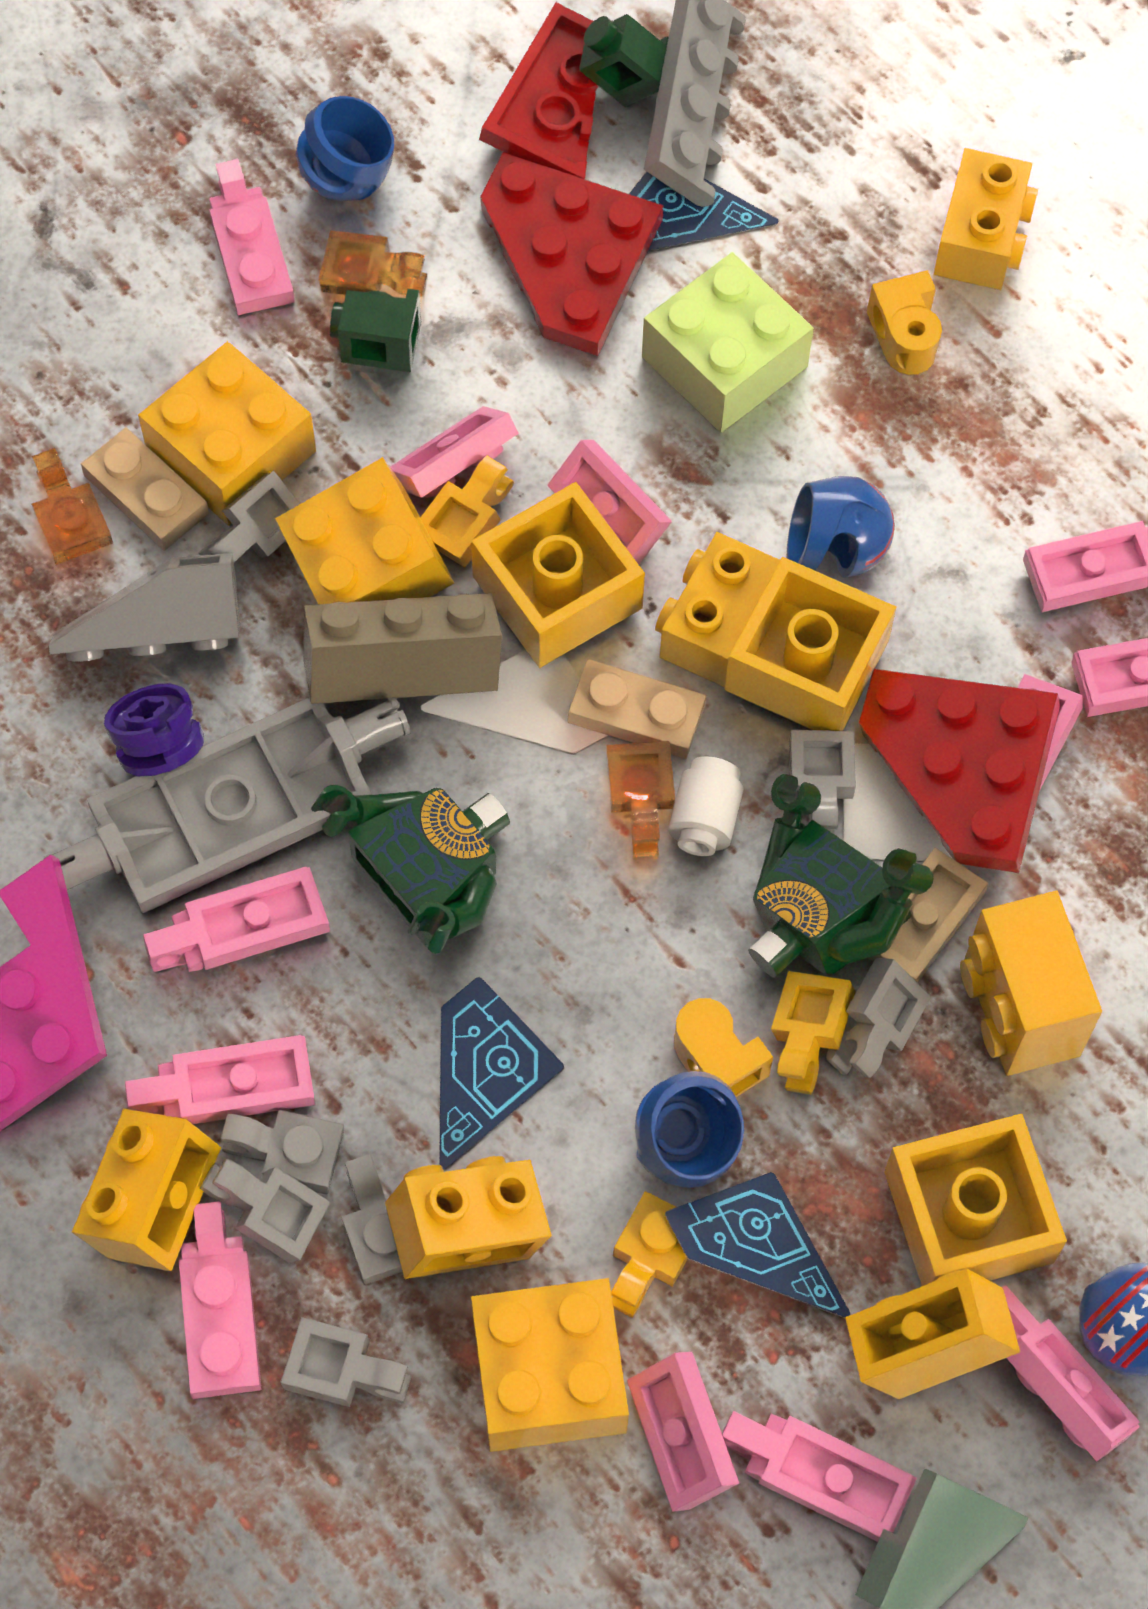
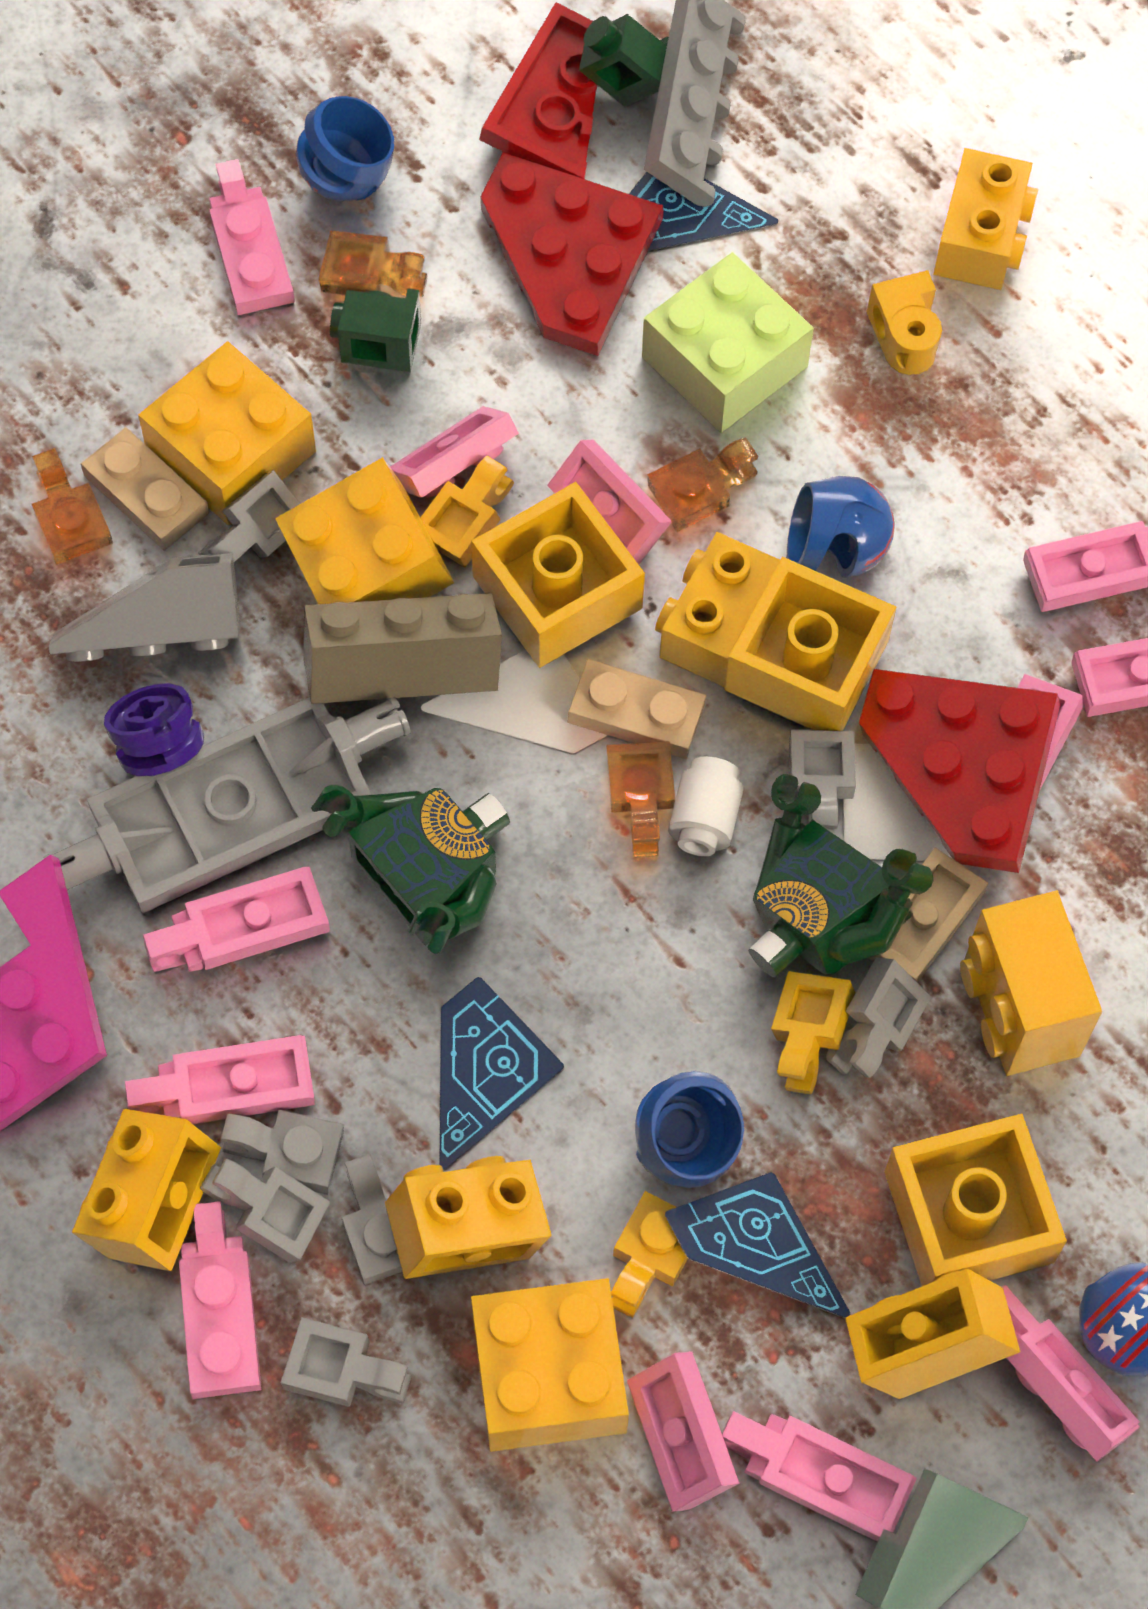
yellow leg [674,998,773,1097] -> none
none -> clear orange plate [647,437,758,532]

